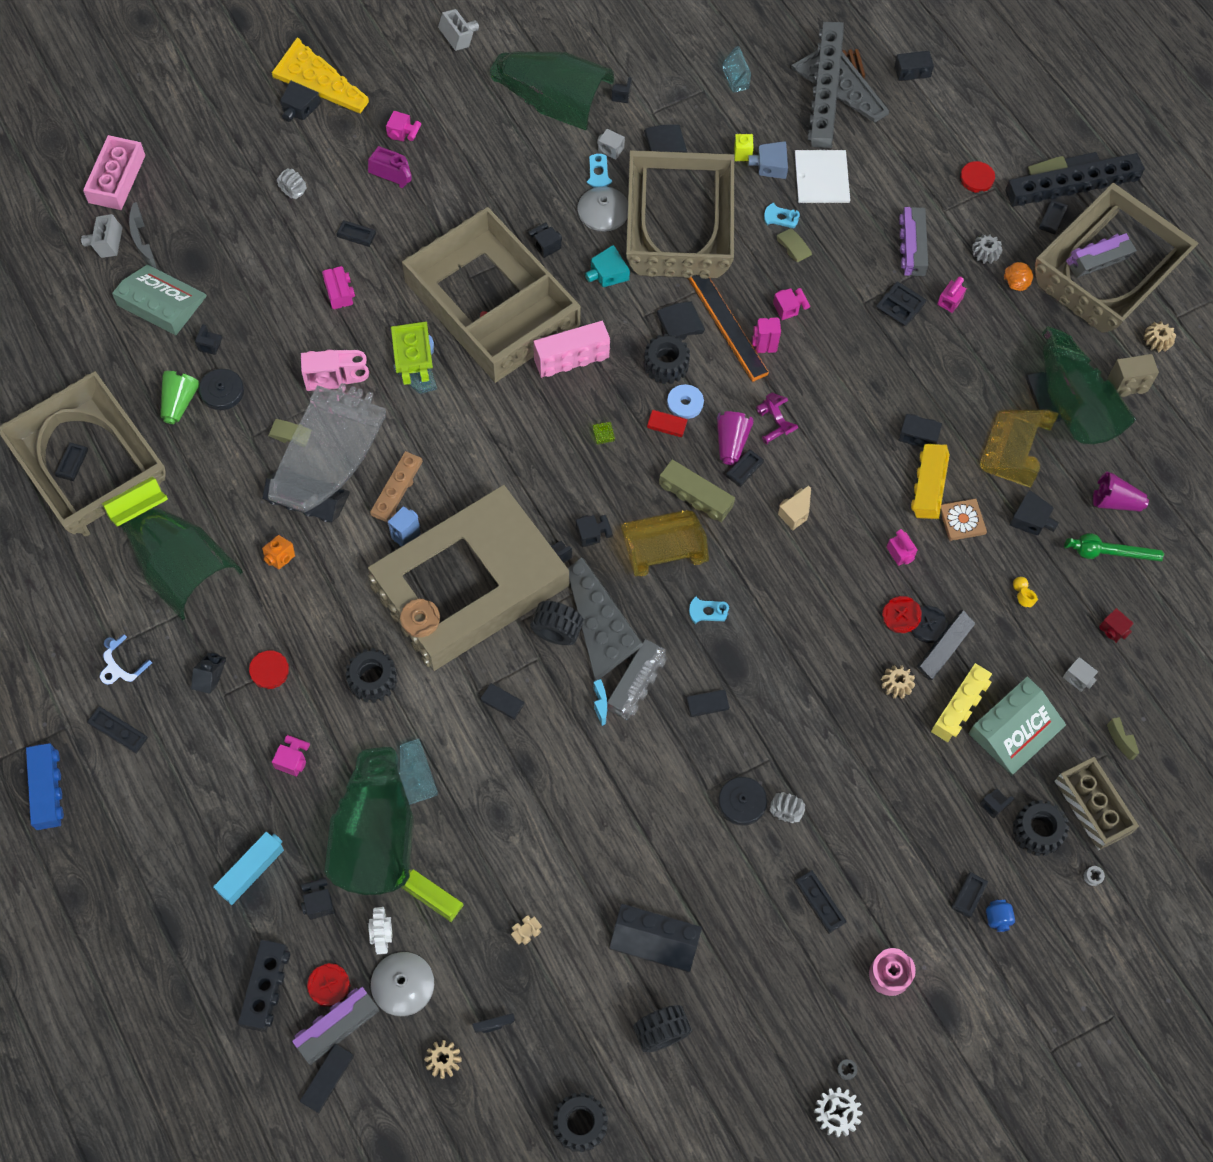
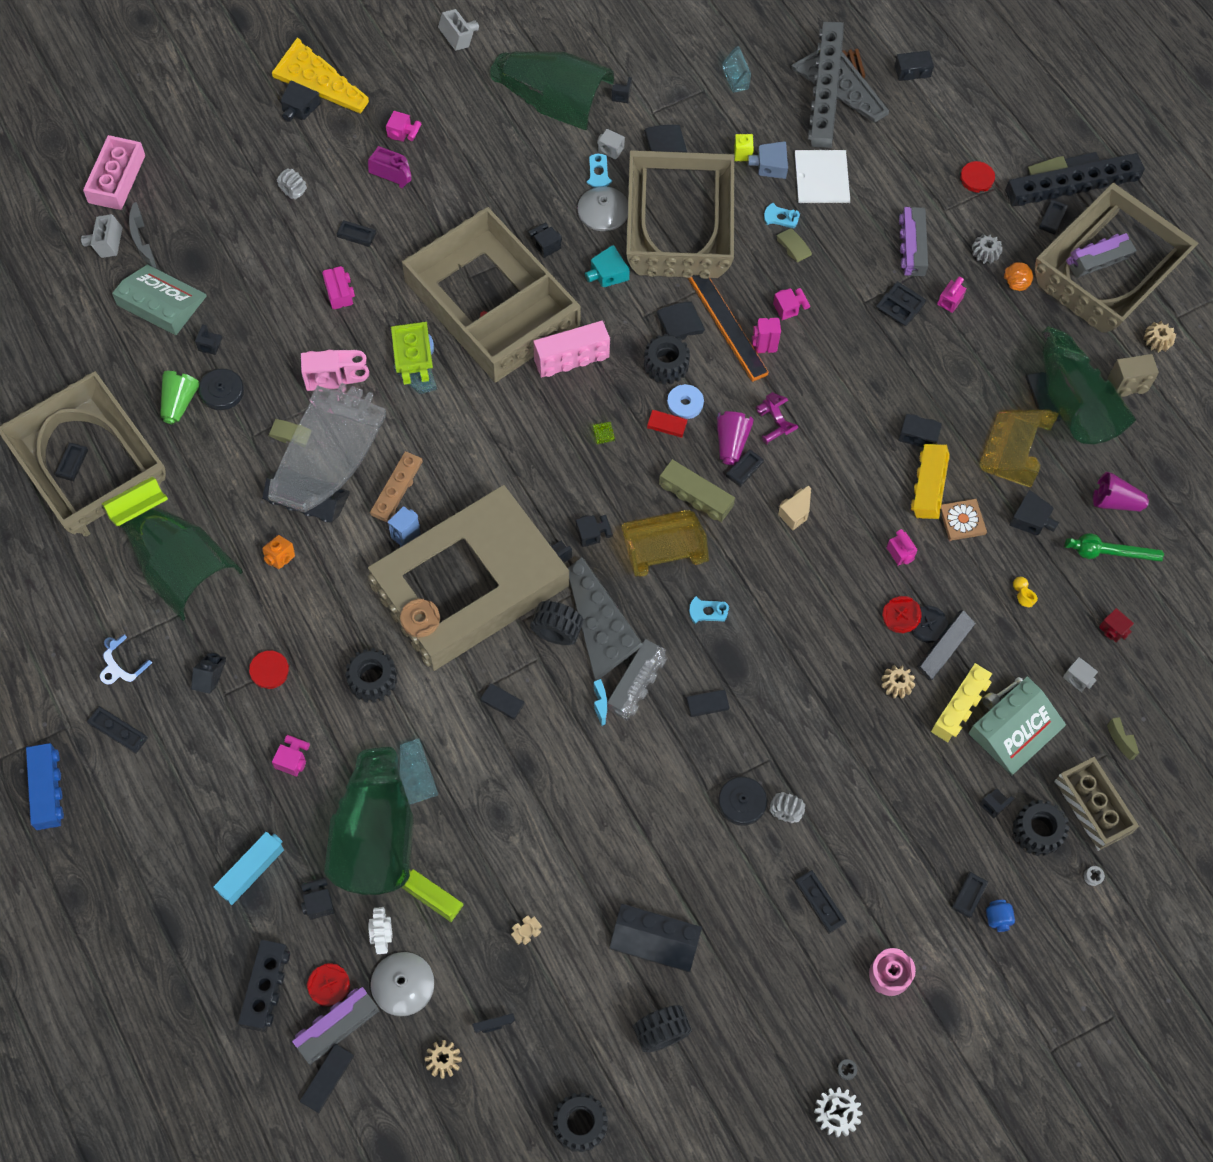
none -> light grey hinge [982,677,1023,710]

